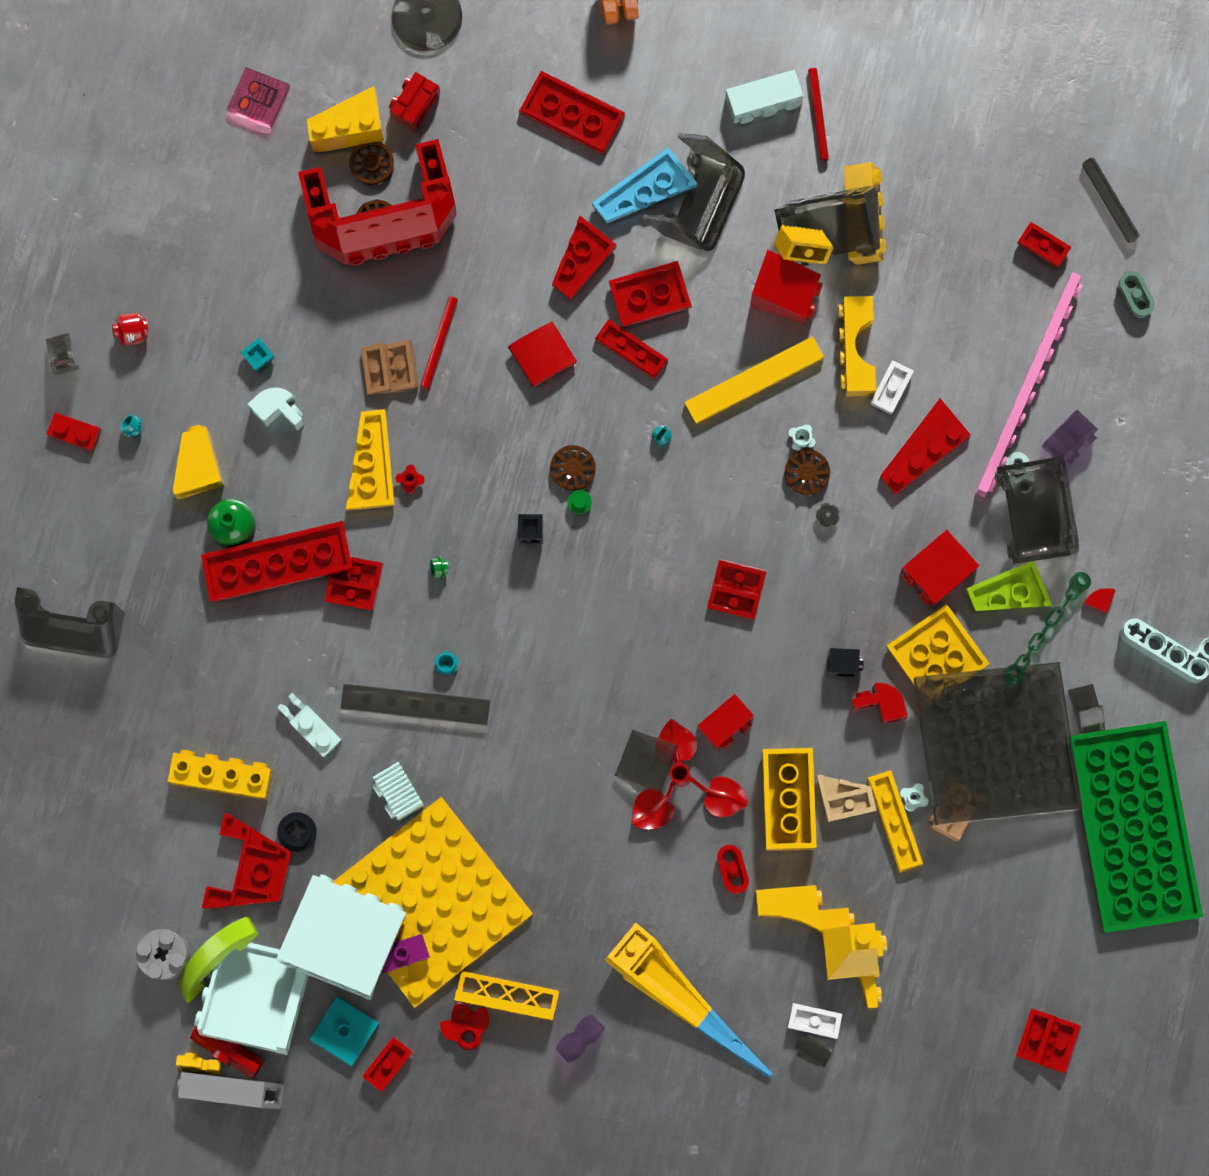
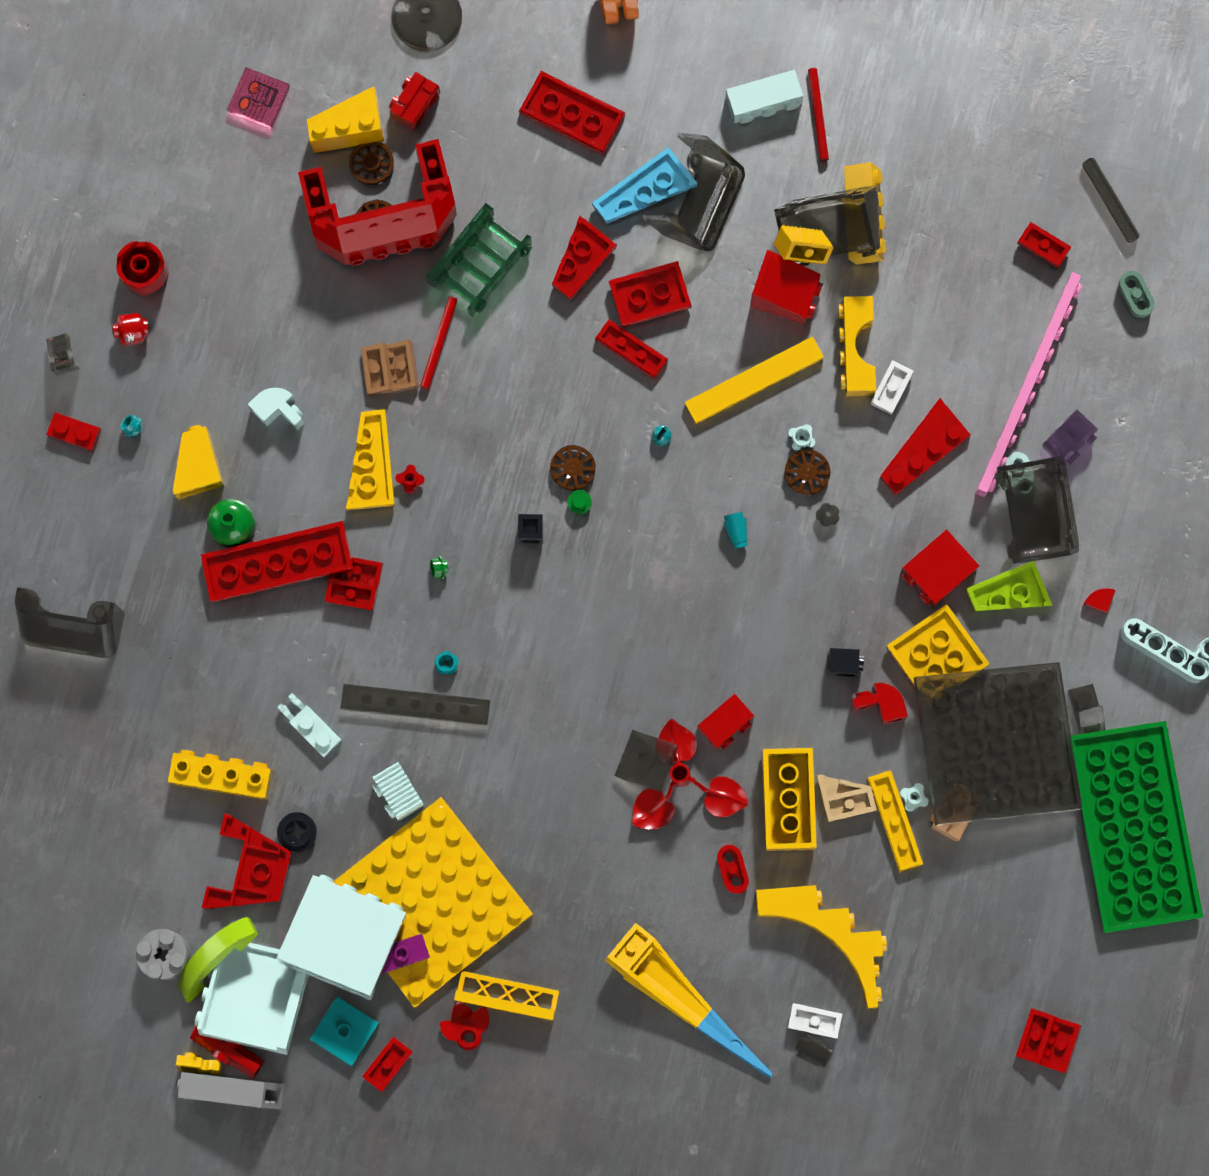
teal plate [240,338,275,372] -> none
red slope [508,321,577,387] -> none
clear purple brick [556,1014,605,1063] -> none
red slope [707,559,767,620] -> none
yellow slope [822,923,878,980] -> none
clear green piece [1002,572,1091,686] -> none
none -> red brick [116,241,169,296]
none -> clear green fence [426,203,532,317]
none -> teal cone [723,512,748,549]

